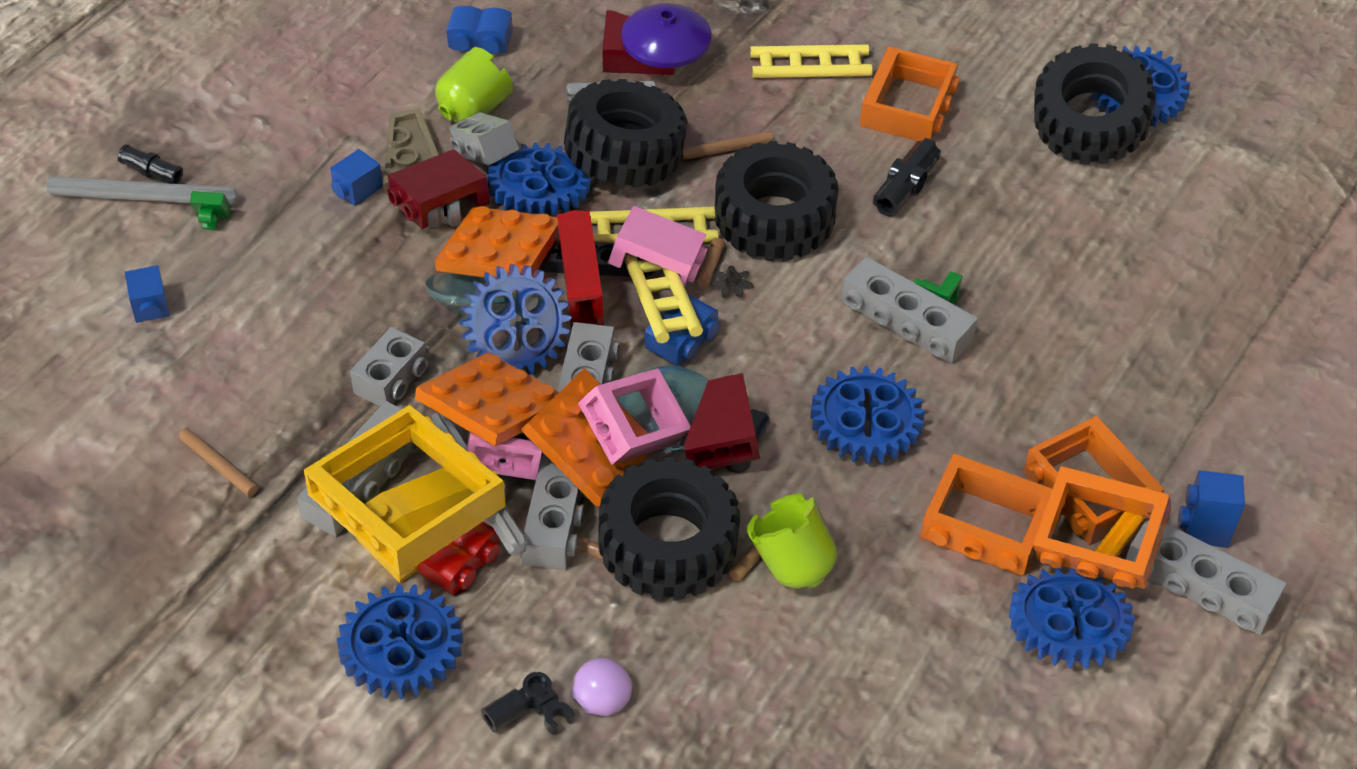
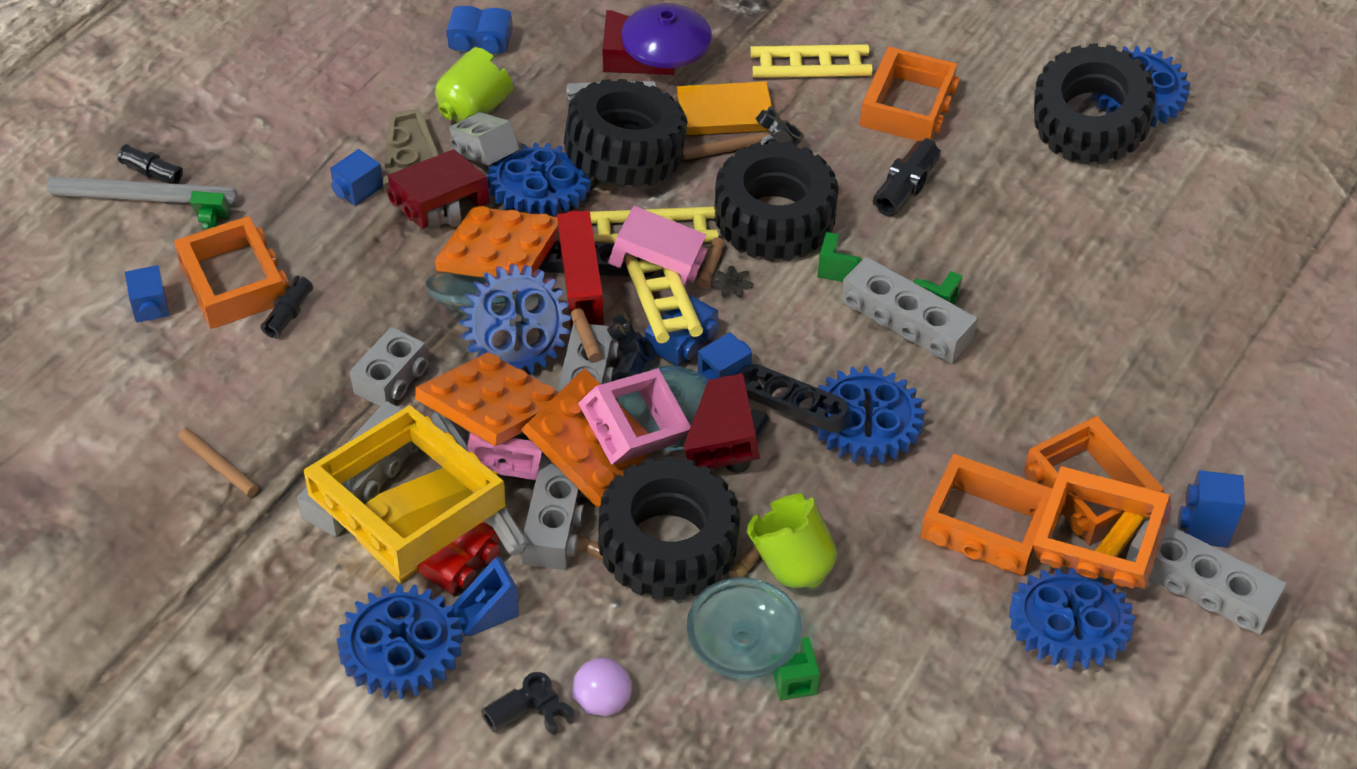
none -> orange window [173,216,289,329]
none -> black pin [260,275,314,339]
none -> blue slope [452,557,519,636]
none -> medium nougat wheel [570,309,602,363]
none -> black bar [607,313,655,381]
none -> light orange tile [677,81,771,135]
none -> clear light blue dish [687,577,802,679]
none -> blue brick [697,332,752,382]
none -> black beam [738,364,852,433]
none -> black bar [755,107,804,147]
none -> green panel [770,637,820,701]
none -> green panel [817,232,862,282]

